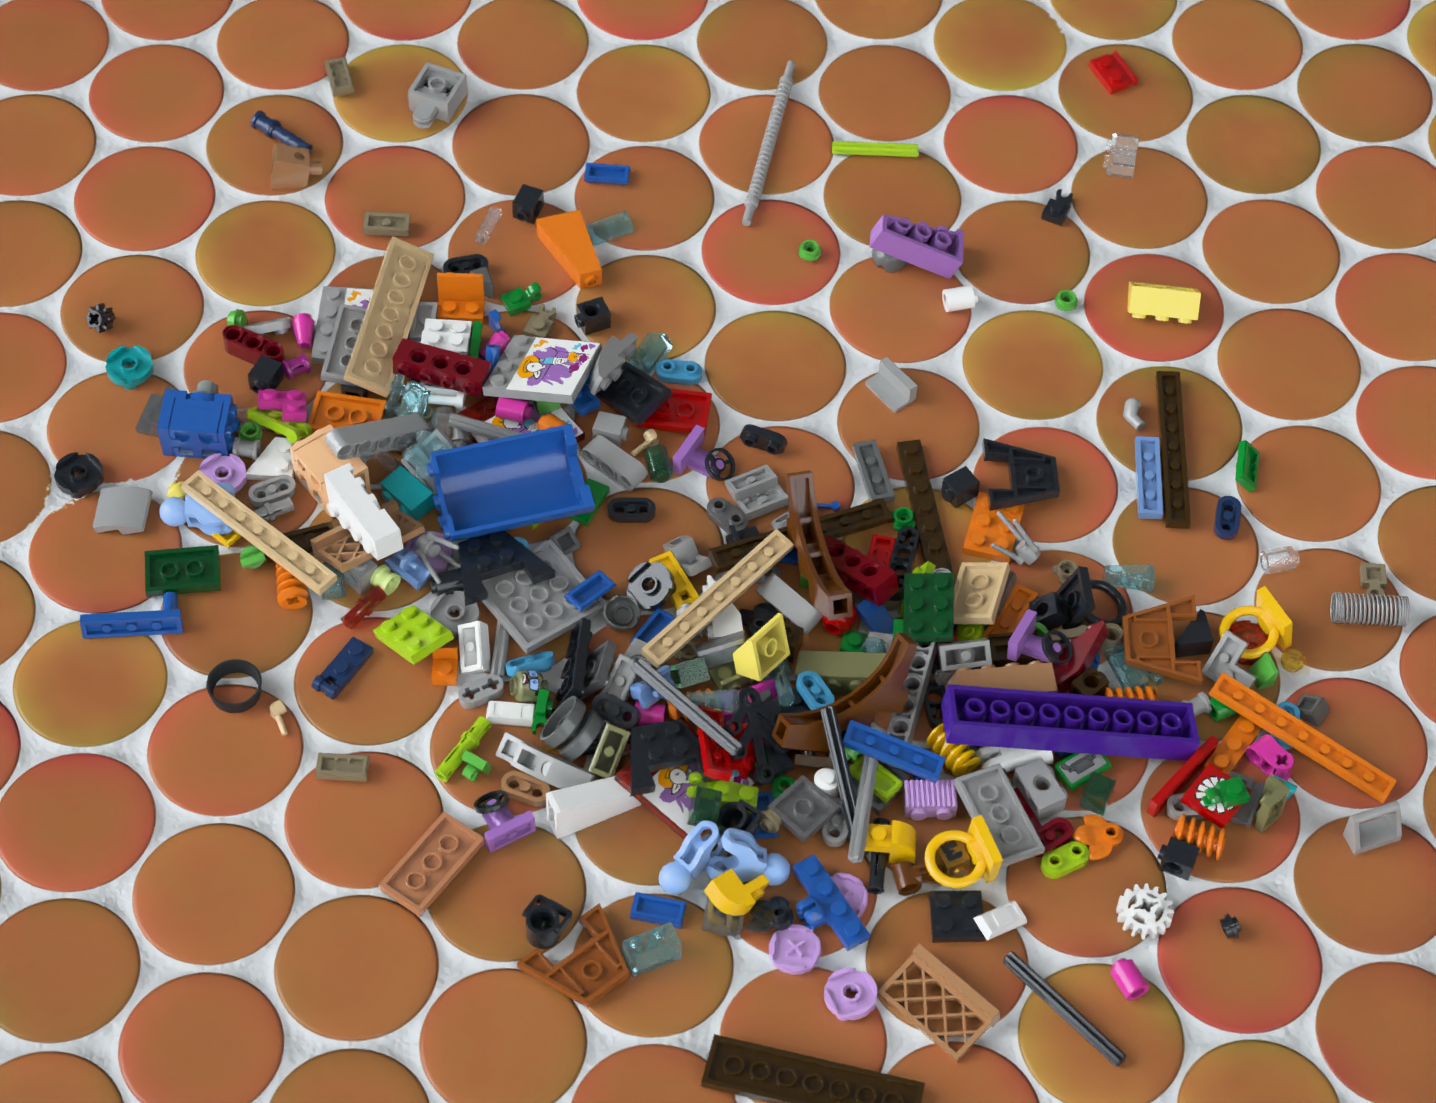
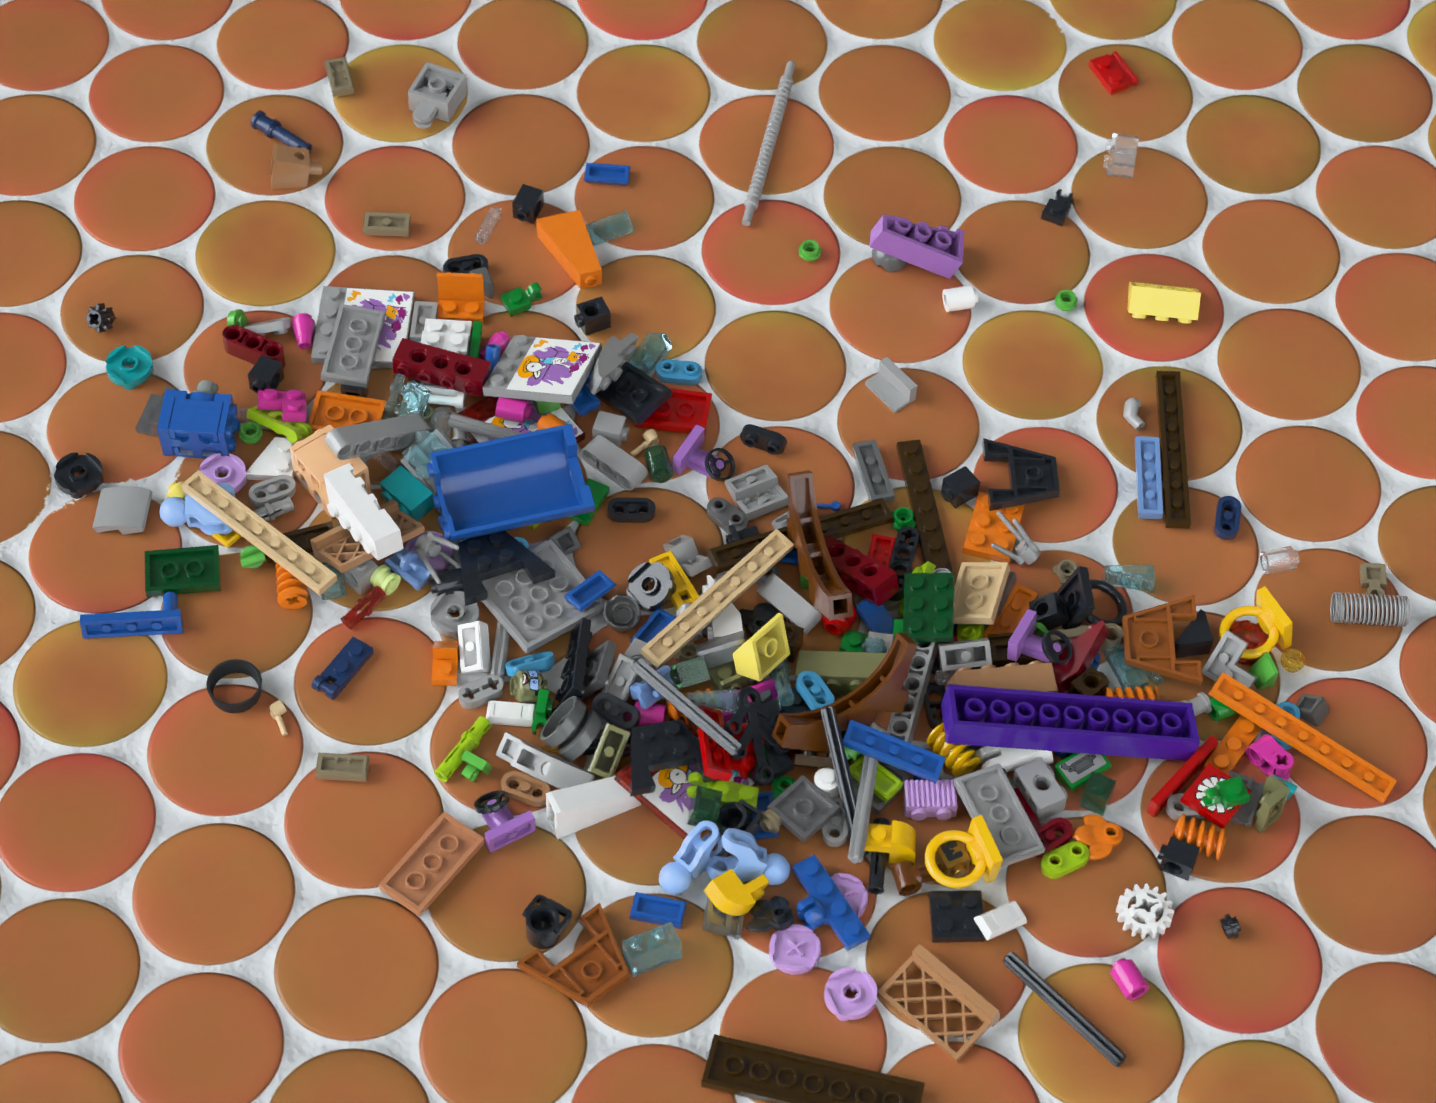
light grey bush [232,437,261,461] -> none
magenta bush [281,353,311,380] -> none
tan plate [343,236,434,398] -> none
lime plate [373,605,454,665] -> none
blue tile [488,309,507,334] -> none
dark tan plate [523,304,556,338] -> none
lime axle [832,141,919,157] -> none
green plate [1235,440,1260,492] -> none
light grey tile [1343,801,1402,855] -> none

